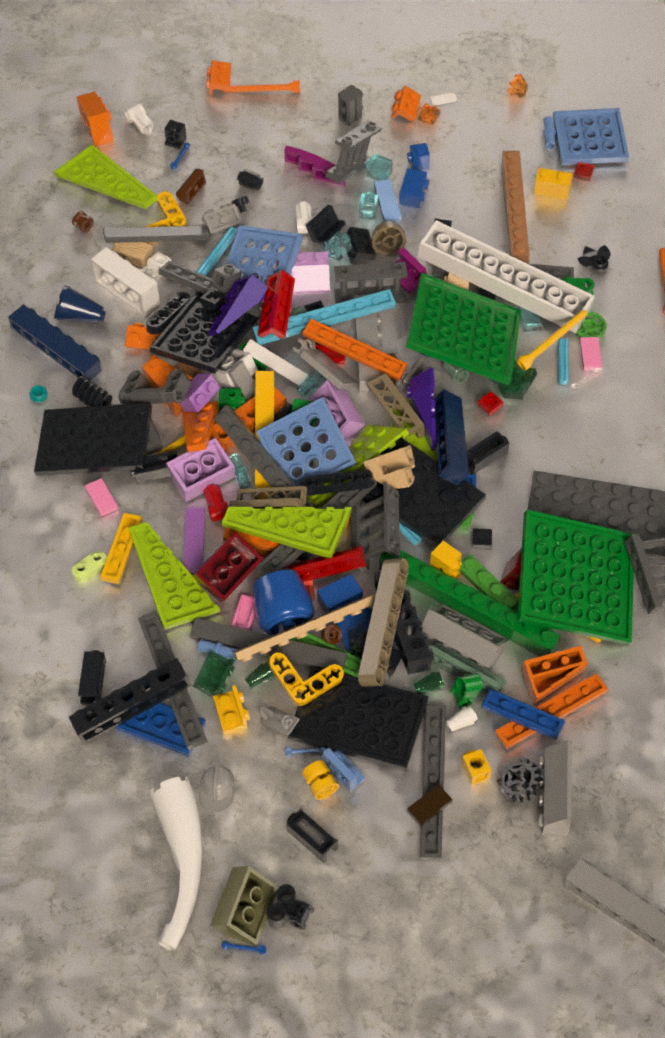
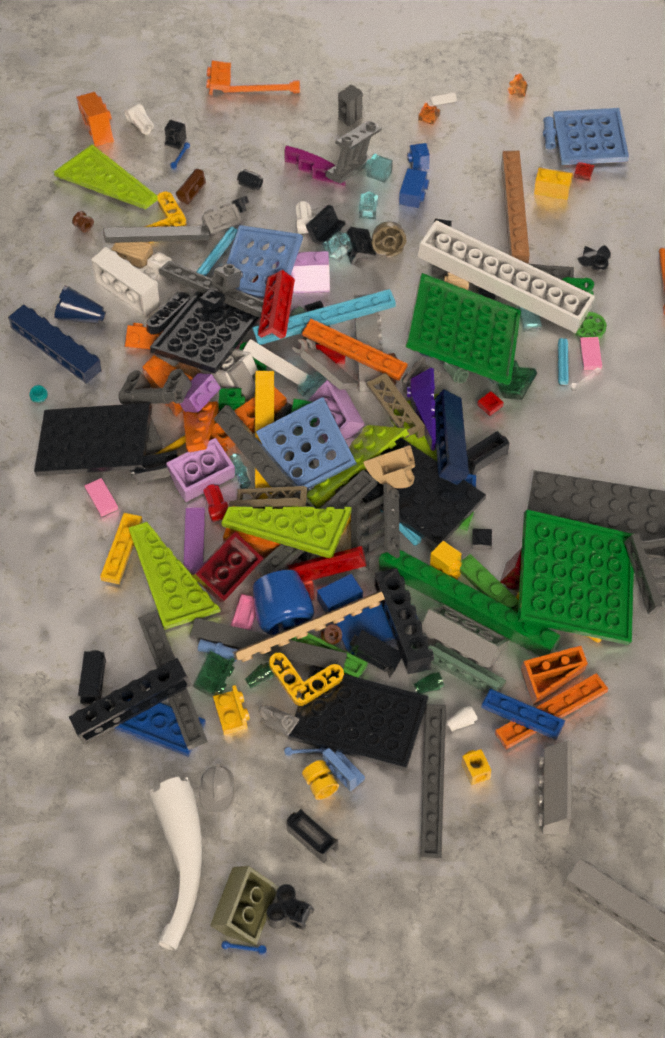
black piece [72,375,112,407] -> none
yellowish green plate [72,551,107,582] -> none
dark purple wedge [208,275,268,336] -> none
black beam [300,470,375,495] -> none
dark grey fence [334,262,407,304] -> none
dark tan beam [358,558,409,687] -> none
light blue tile [374,179,401,222] -> none
orange bracket [391,86,421,122] -> none
magenta bracket [396,247,427,295] -> none
dark brown tile [407,785,453,826] -> none
green piece [450,673,483,709] -> none
black gear [497,757,543,803] -> none
yellow piece [516,310,587,371] -> none

